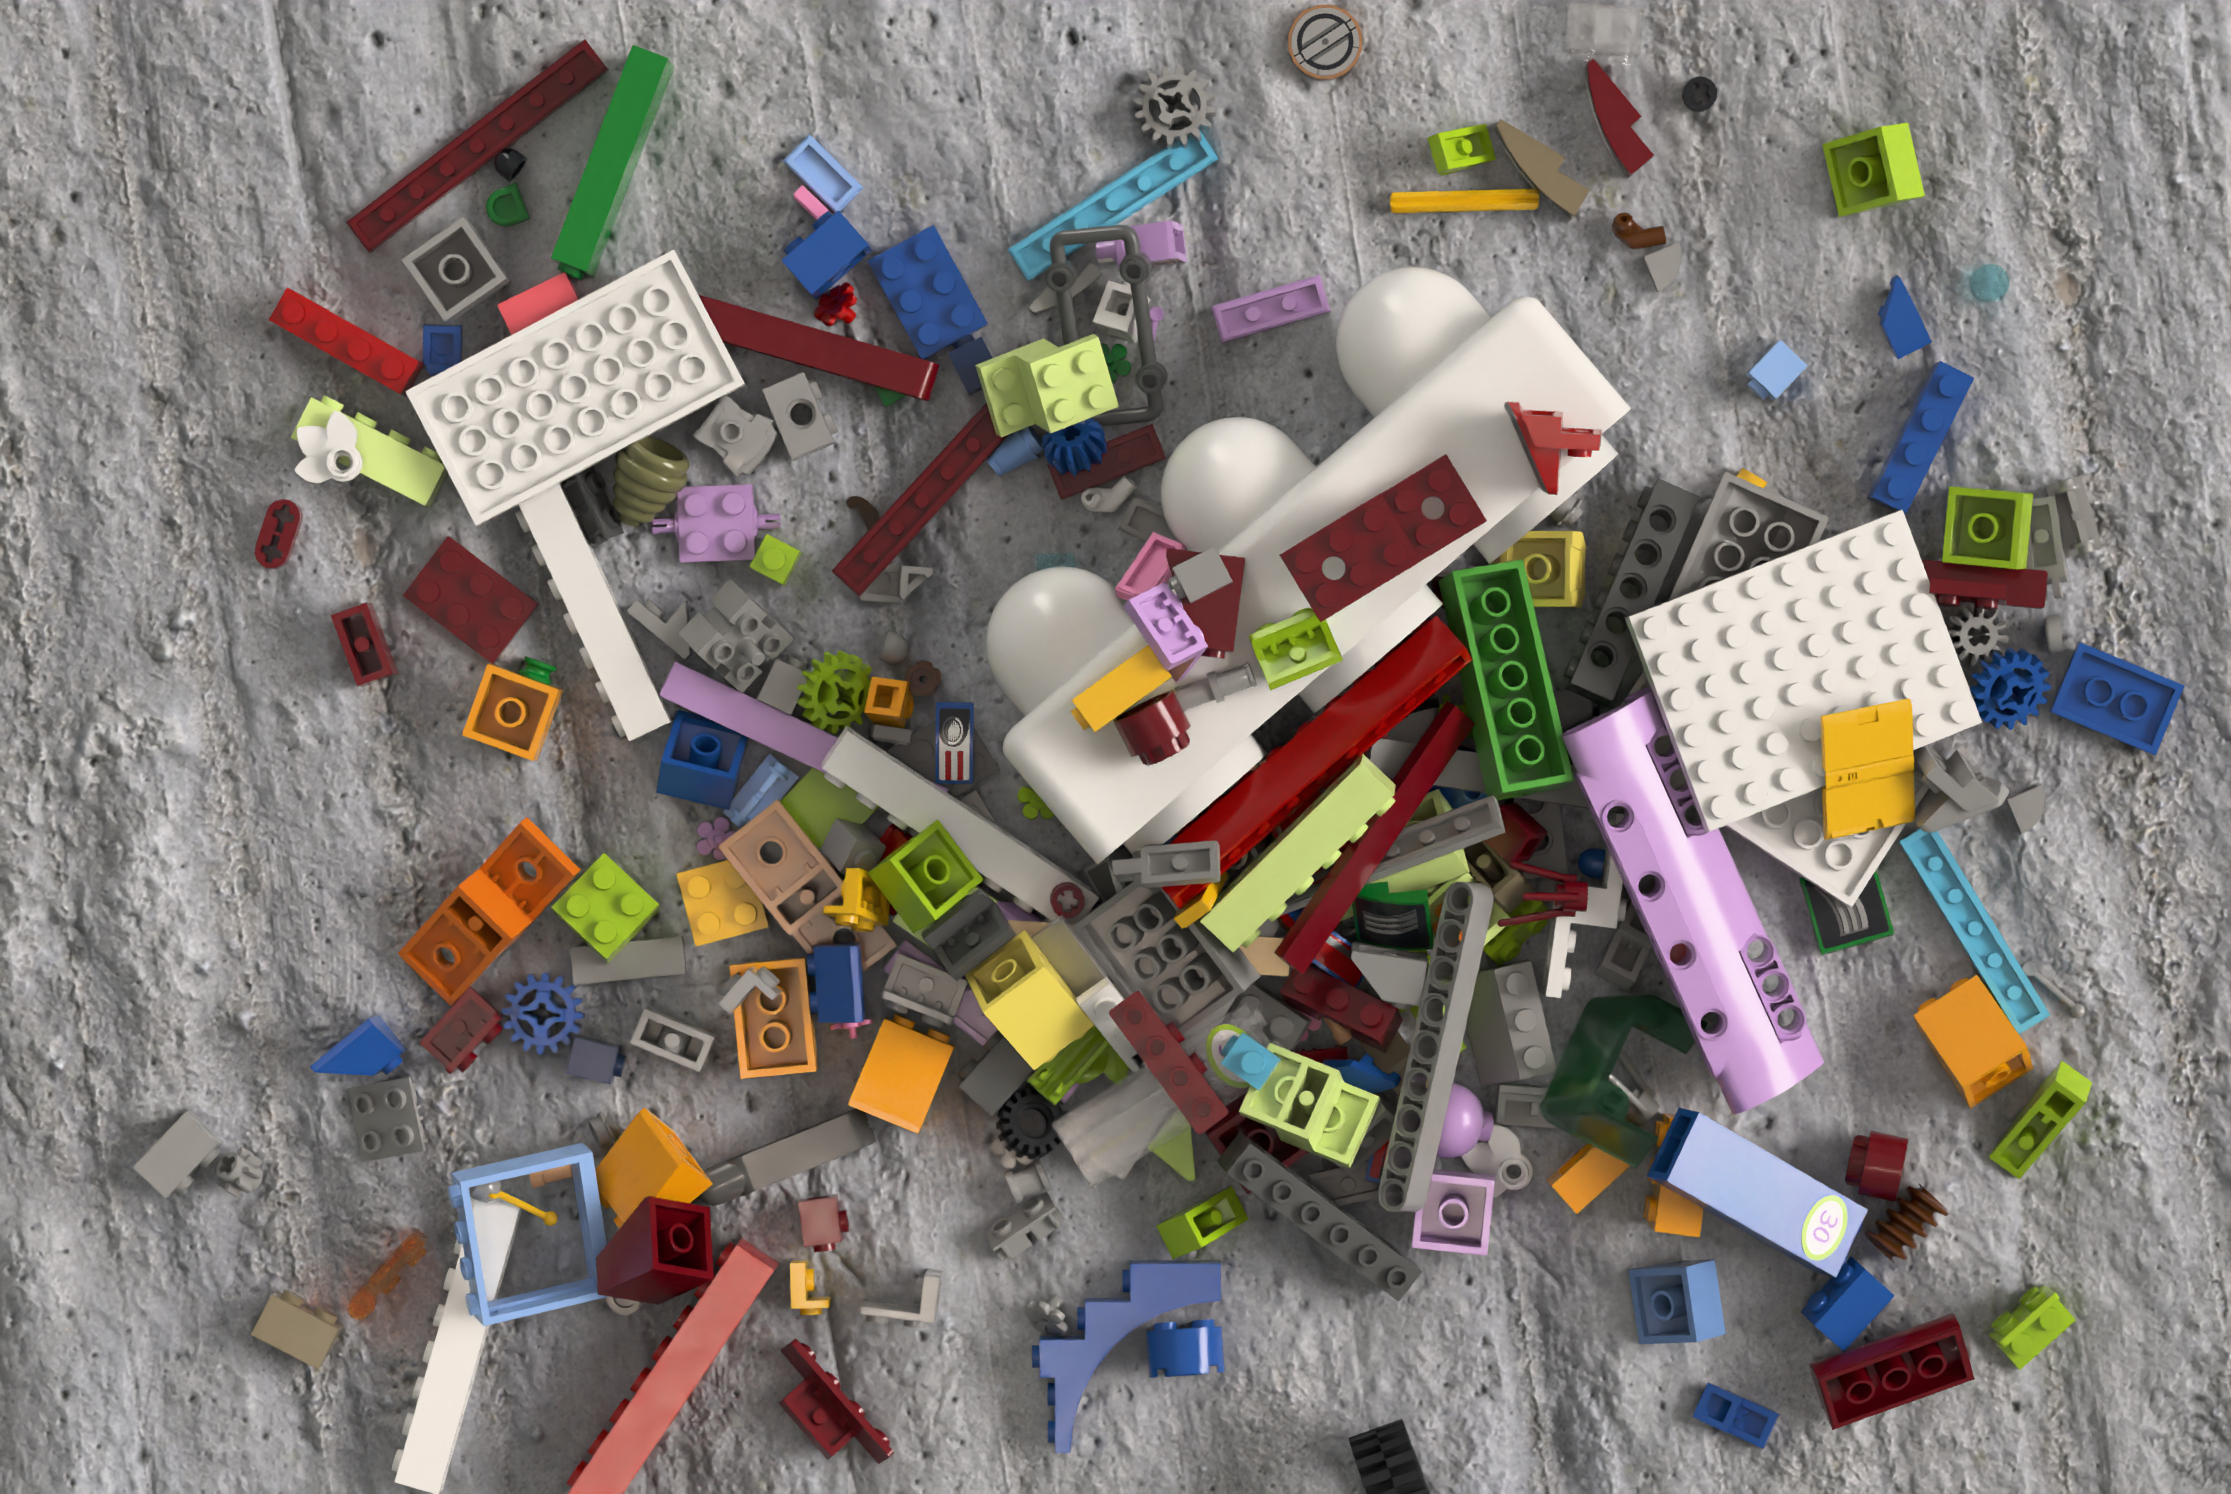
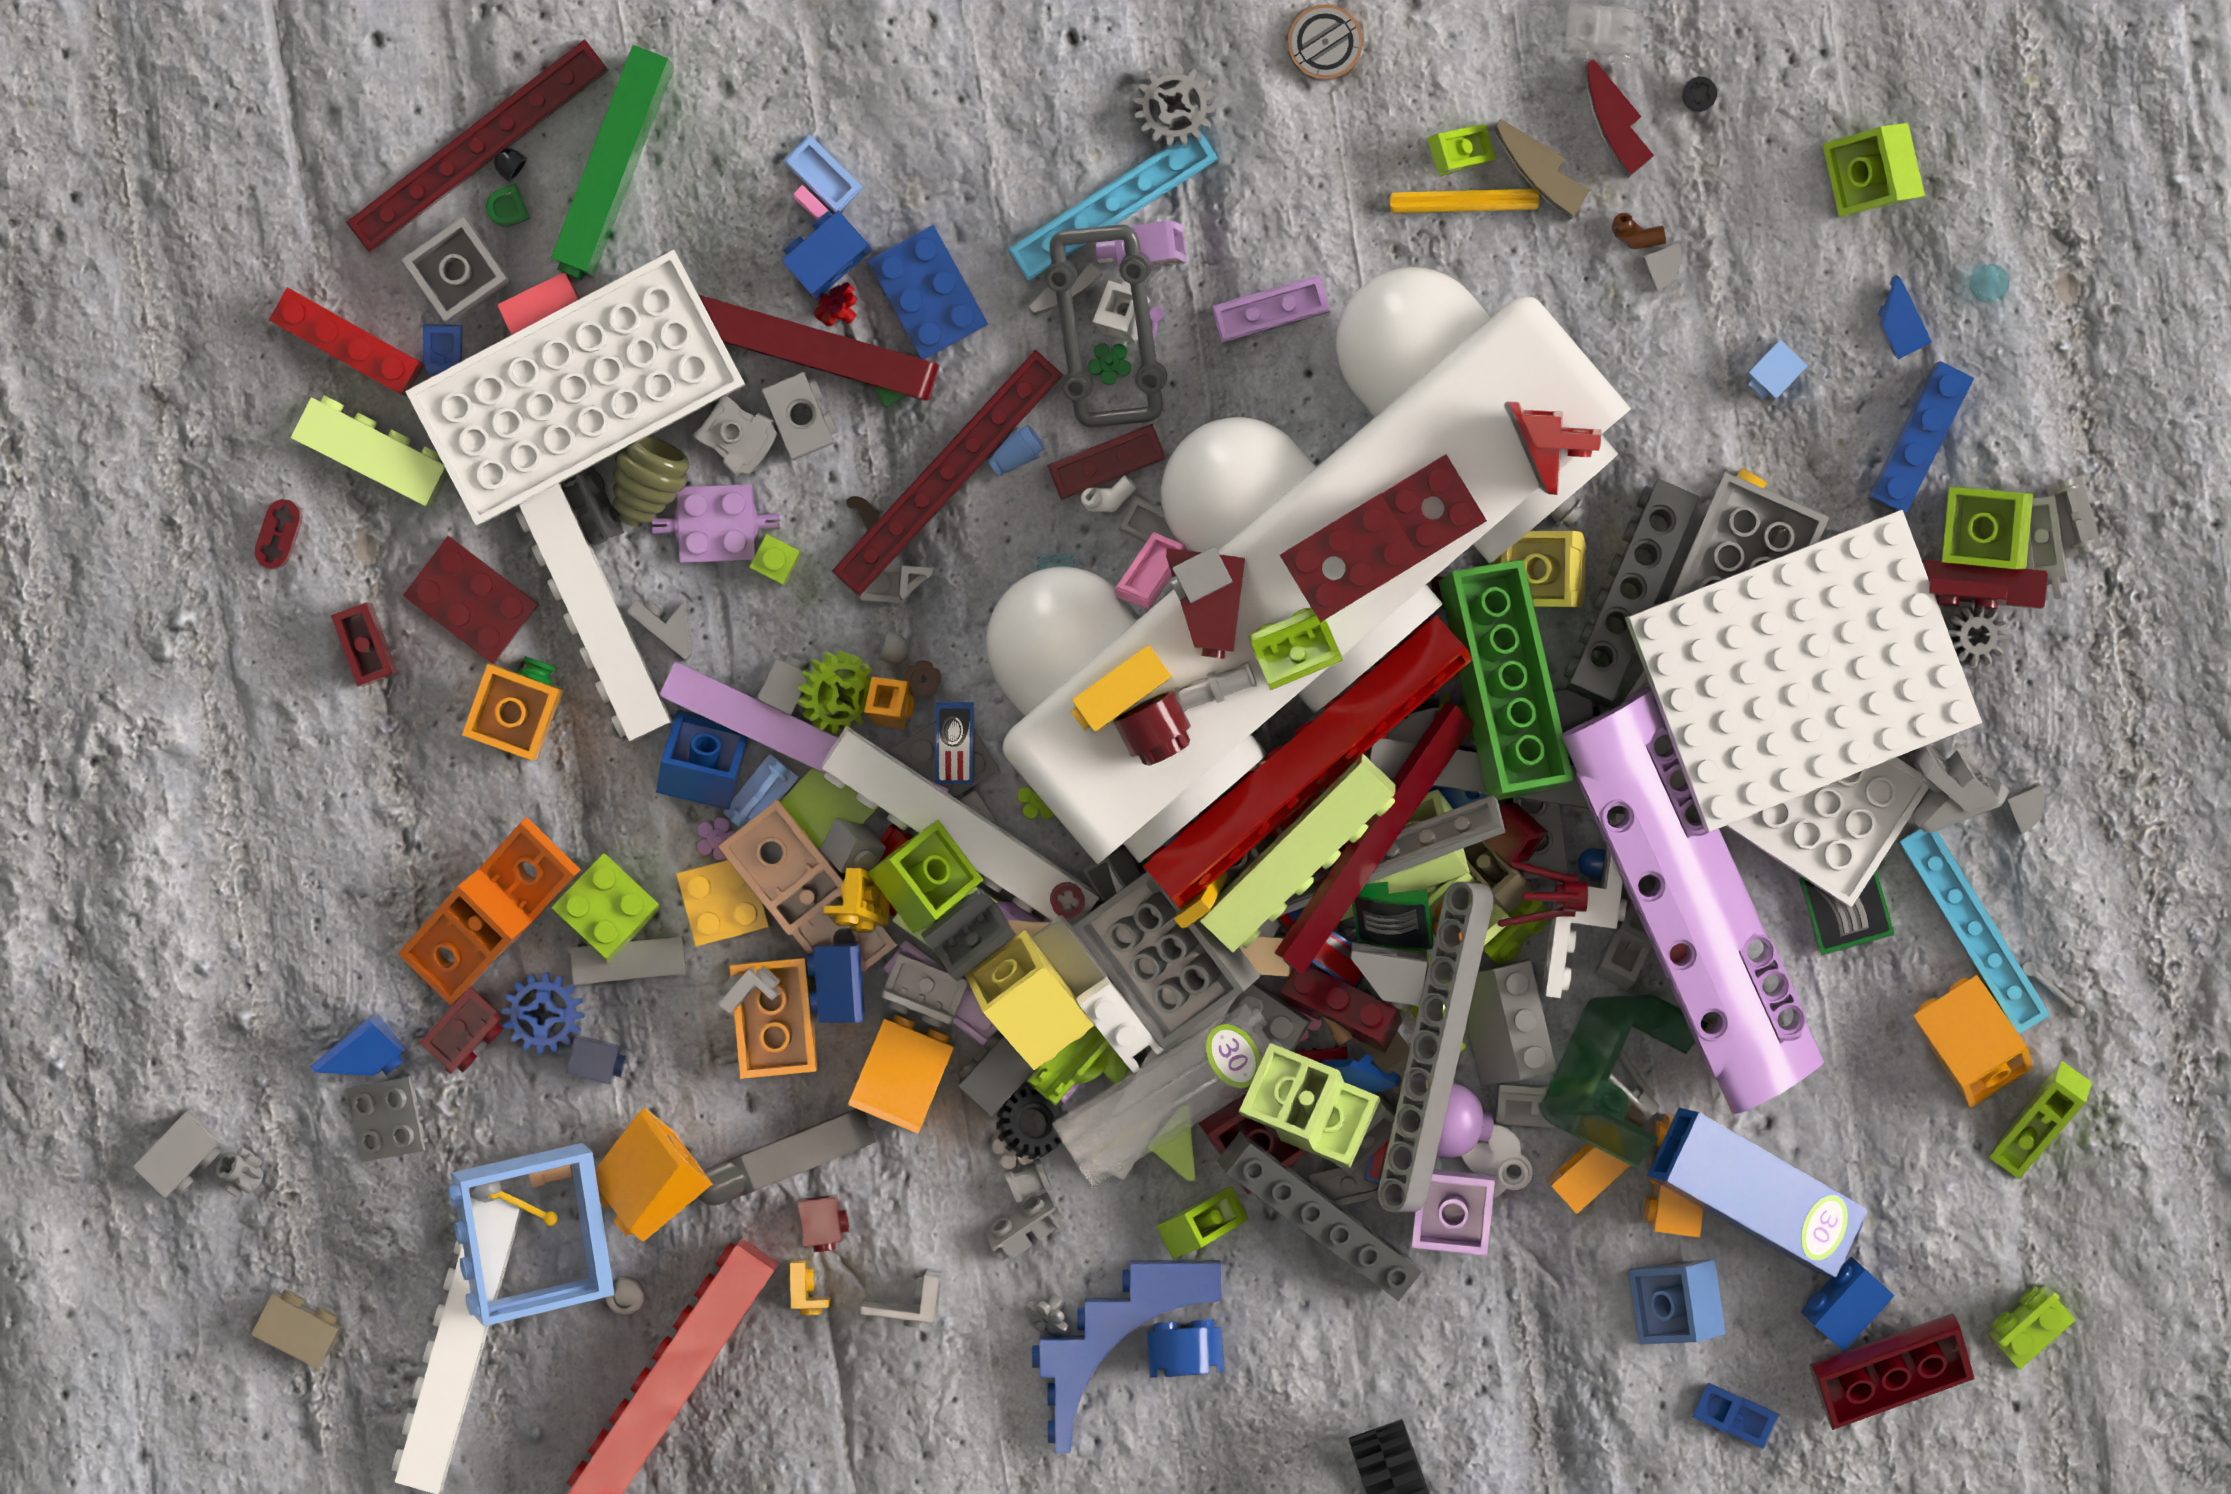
white plate [295,411,363,483] -> none
clear orange hinge [347,1229,428,1321] -> none
light grey plate [588,1112,620,1148] -> none
dark red slope [596,1196,714,1305] -> none
light grey brick [630,1006,718,1072] -> none
light grey brick [678,579,794,693] -> none
dark red bracket [778,1339,894,1464] -> none
bright pink plant [830,1019,873,1039] -> none
light grey tile [869,724,912,745] -> none
dark blue brick [948,334,992,396] -> none
yellowish green bracket [975,334,1119,437] -> none
blue gear [1042,418,1107,477] -> none
dark red bracket [1109,991,1228,1134] -> none
light grey hinge [1112,841,1221,888] -> none
lavender bracket [1124,582,1208,682] -> none
medium azure bracket [1221,1032,1281,1091] -> none
yellow piece [1821,698,1915,840] -> none
dark red piece [1845,1131,1908,1202] -> none
reddish brown piece [1864,1183,1949,1264] -> none
blue gear [1969,647,2051,730] -> none
light grey tile [2044,614,2063,653] -> none
blue plate [2049,642,2185,755] -> none

